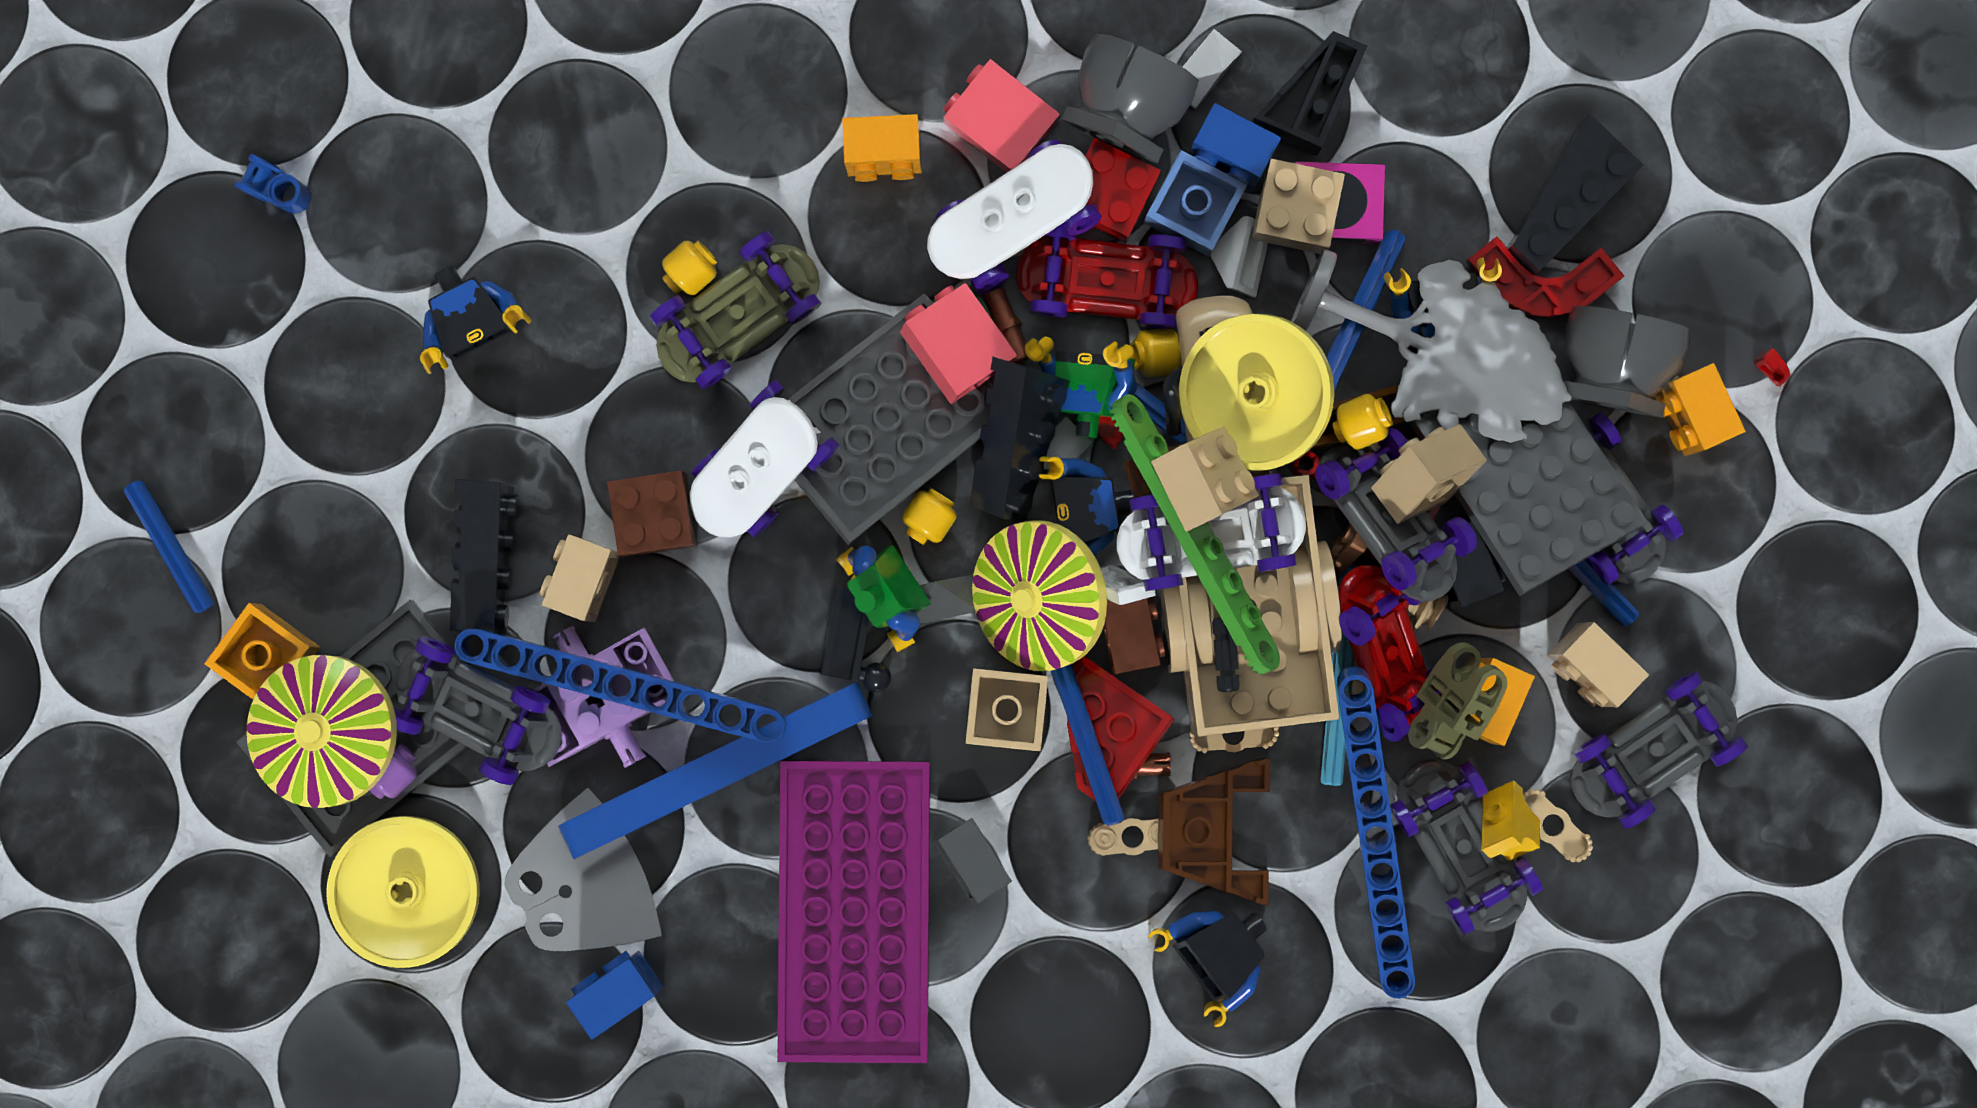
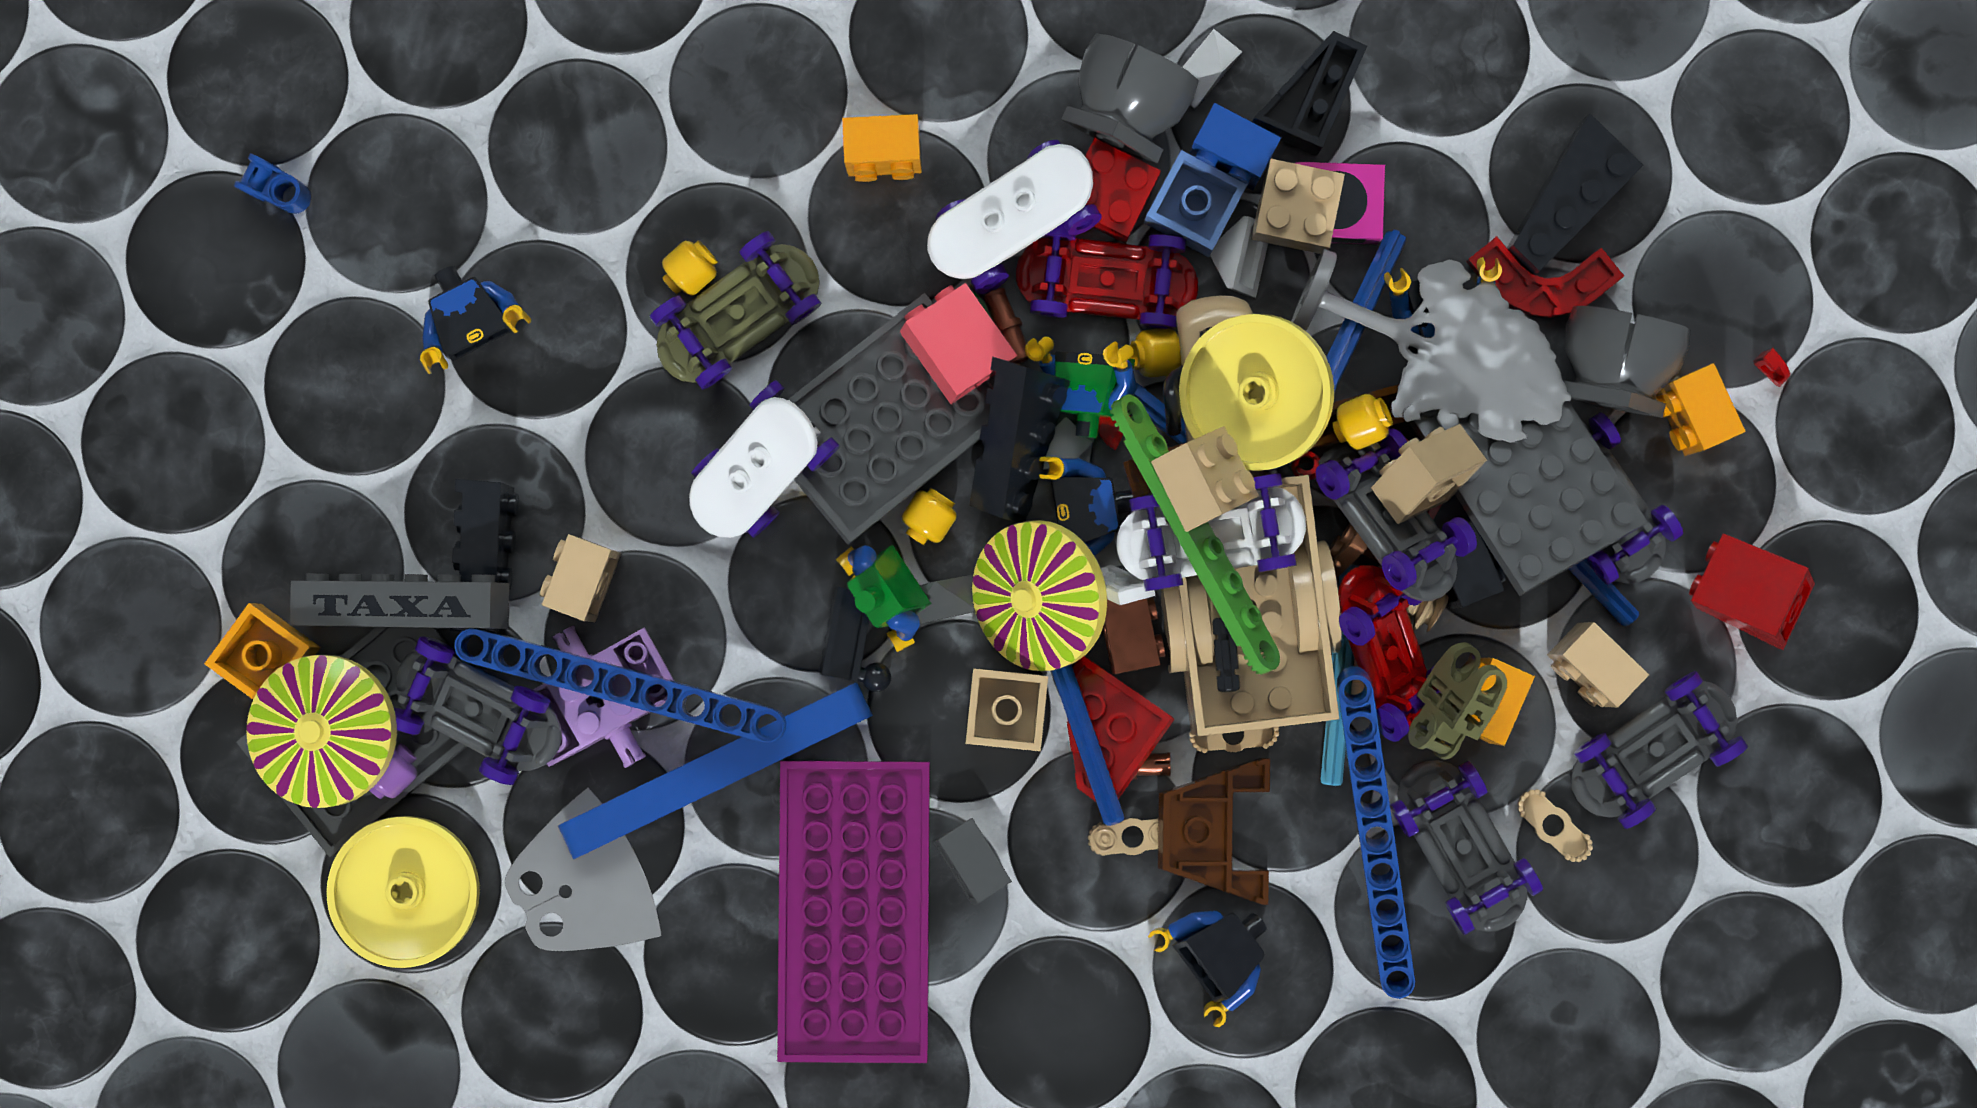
blue axle [124,480,214,613] -> none
blue brick [566,950,664,1040] -> none
copper brick [607,470,697,557] -> none
coral brick [943,59,1060,173] -> none
yellow brick [1481,780,1540,861] -> none
none -> dark grey brick [290,573,510,629]
none -> red slope [1689,533,1815,650]

